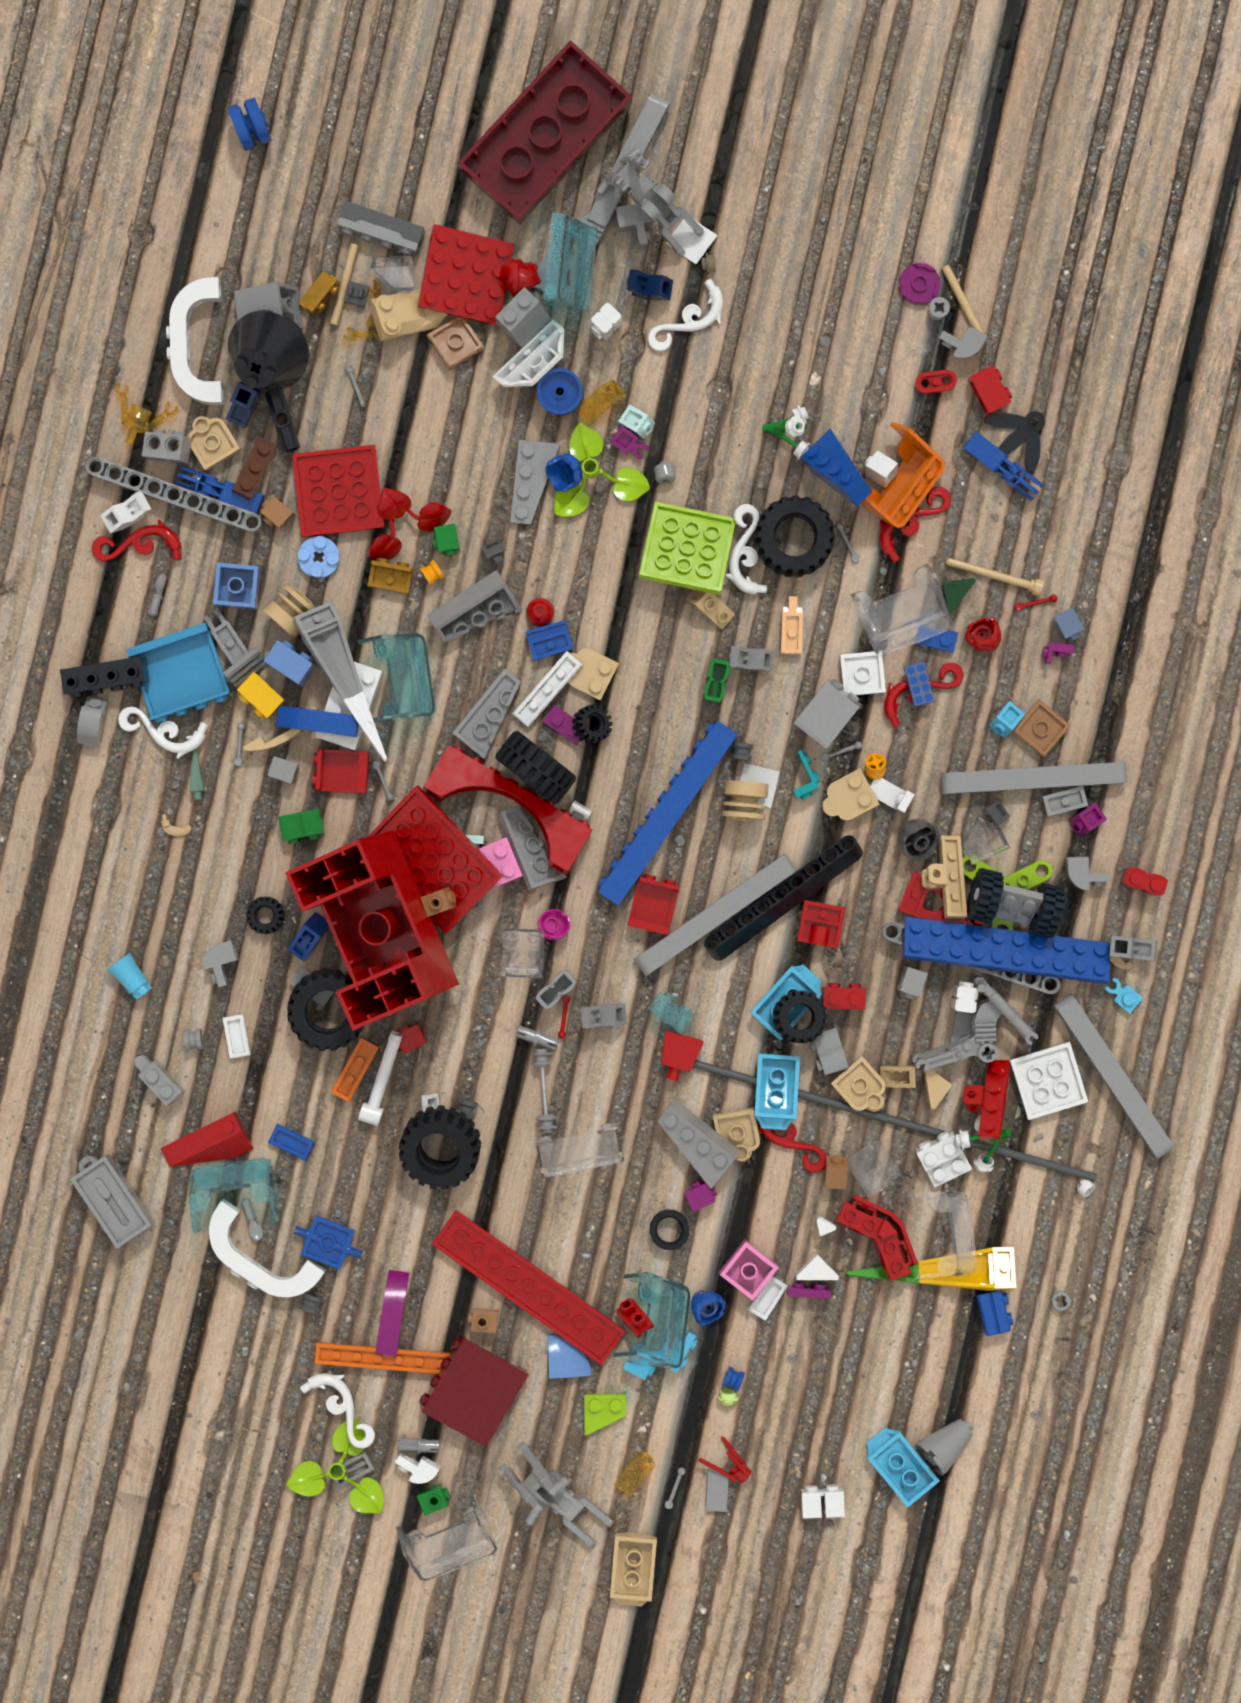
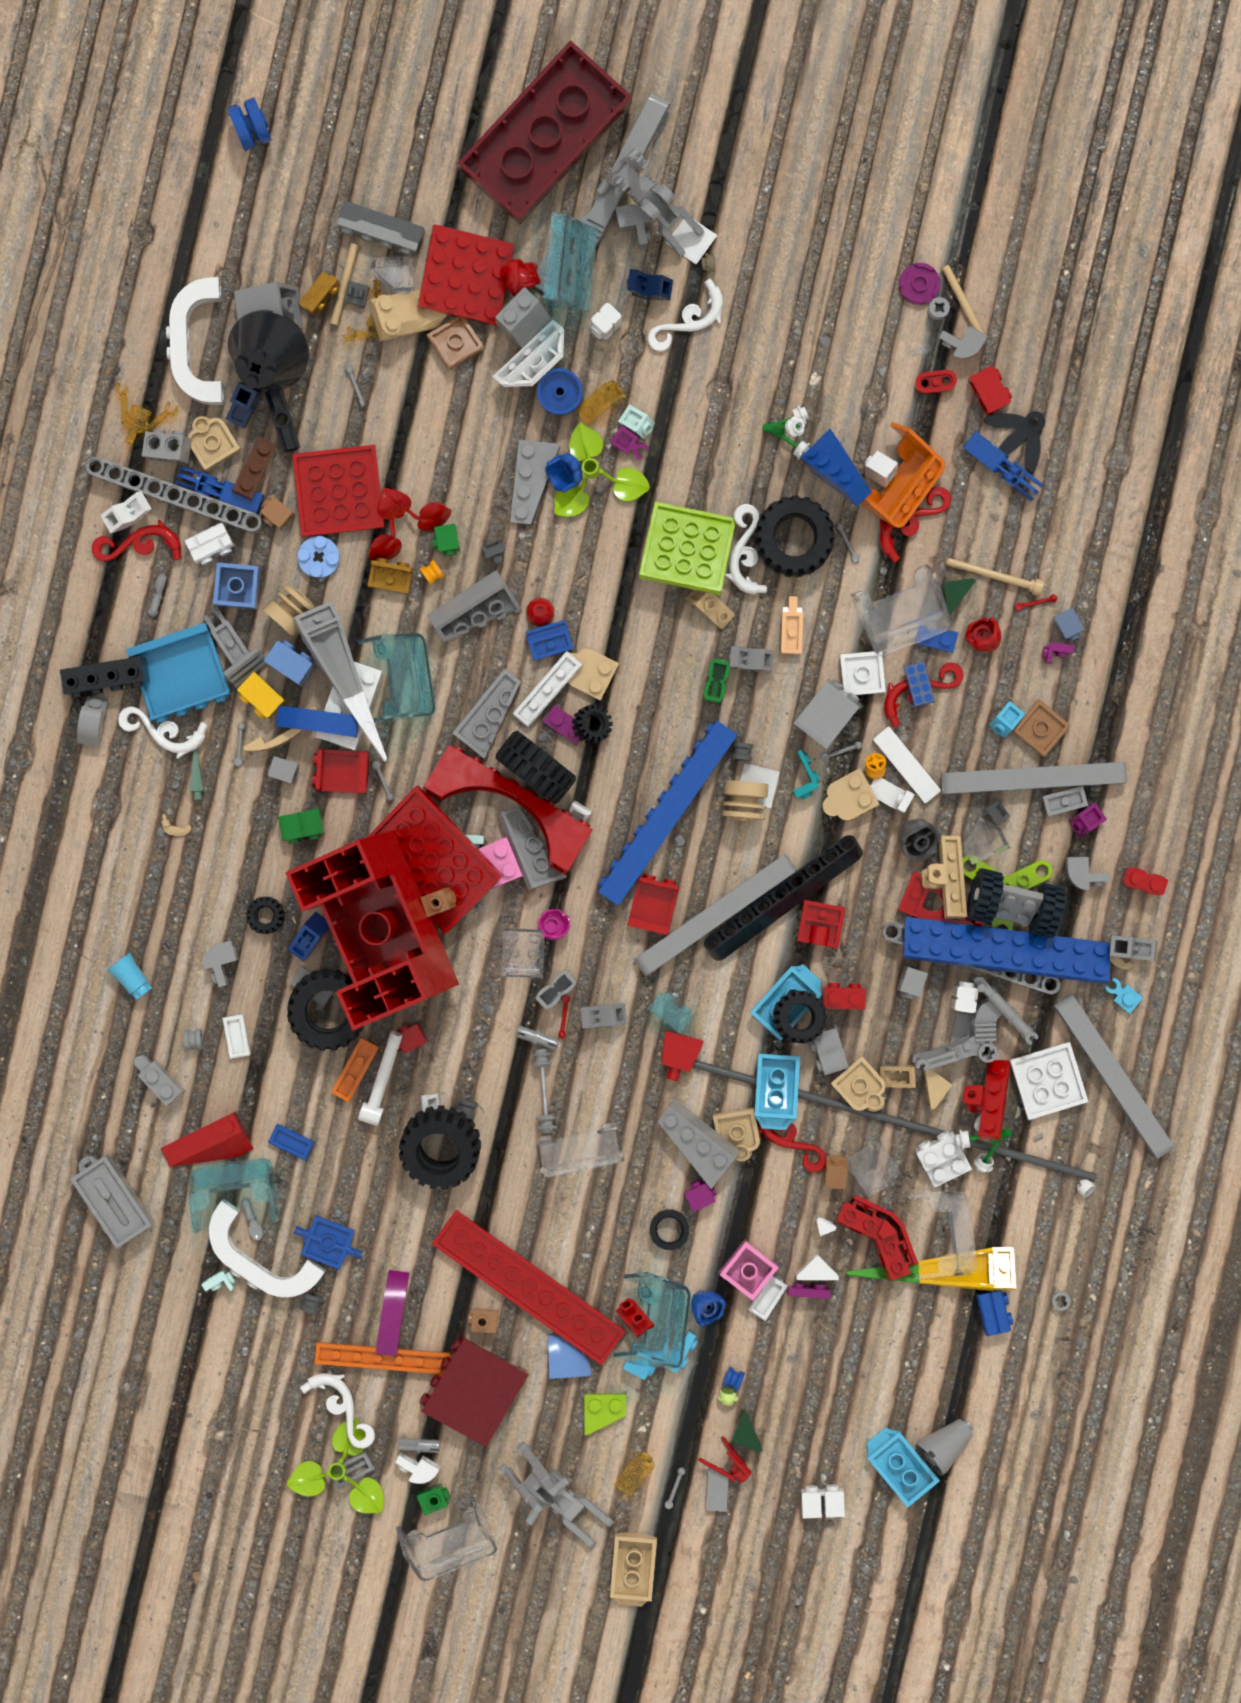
light grey piece [654,461,676,484] -> none
none -> white brick [185,522,235,566]
none -> light aqua bracket [201,1269,236,1291]
none -> dark green slope [731,1409,763,1452]
none -> white tile [872,726,941,804]

